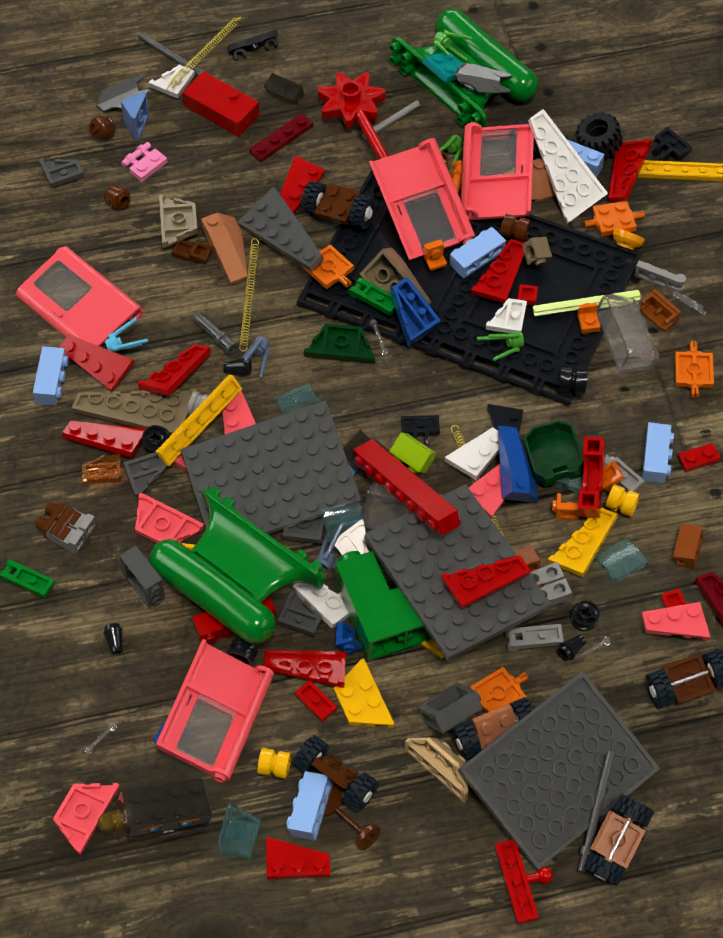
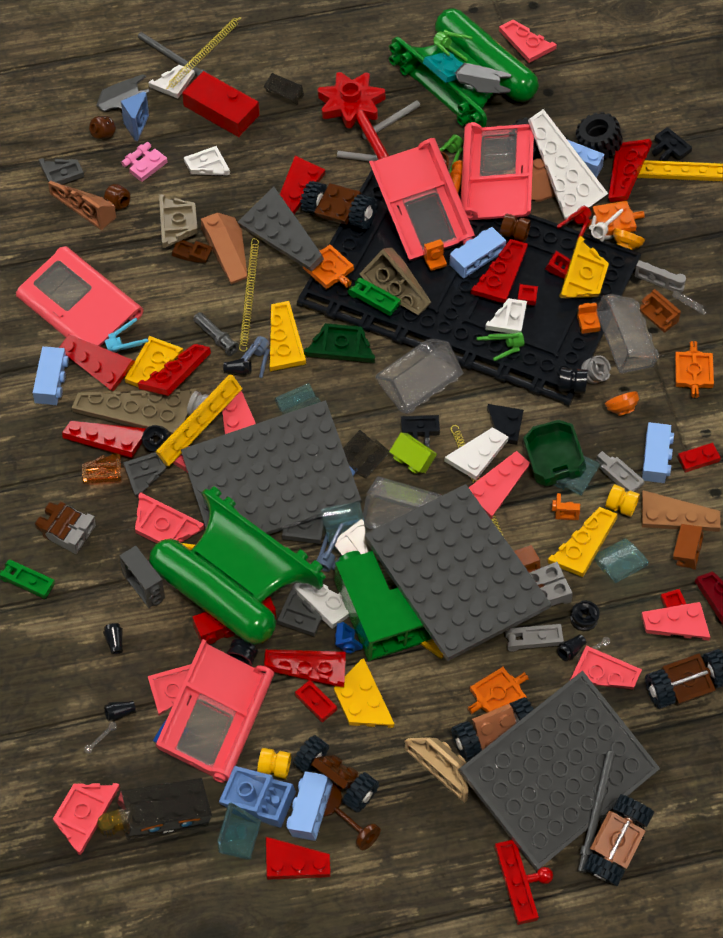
black plate [227,29,278,61] -> none
dark red plate [249,113,313,163] -> none
red brick [353,439,460,536] -> none
clear hinge [370,319,388,356] -> none
blue wedge [390,277,441,347] -> none
dark grey window [417,682,483,734] -> none
red wing [441,555,531,609] -> none
blue wedge [498,425,538,503] -> none
dark tan brick [522,237,552,266] -> none
yellowish green axle [533,290,641,316] -> none
red arch [578,437,607,518] -> none
orange bracket [603,461,625,493] -> none
none -> nougat wedge [48,181,116,230]
none -> black cone [104,701,136,722]
none -> yellow wing [125,336,183,387]
none -> coral wing [148,664,191,716]
none -> white wing [184,146,230,175]
none -> medium blue slope [219,766,296,828]
none -> yellow wing [270,301,306,371]
none -> light grey bar [337,151,378,161]
none -> clear windscreen [376,339,464,414]
none -> coral wing [499,20,557,63]
none -> red slope [545,251,571,279]
none -> red plant [557,205,591,238]
none -> yellow wing [559,236,609,298]
none -> coral wing [570,645,642,690]
none -> light grey wheel [582,355,611,384]
none -> white plant [589,209,623,241]
none -> orange piece [605,391,639,416]
none -> medium nougat wing [642,490,721,532]

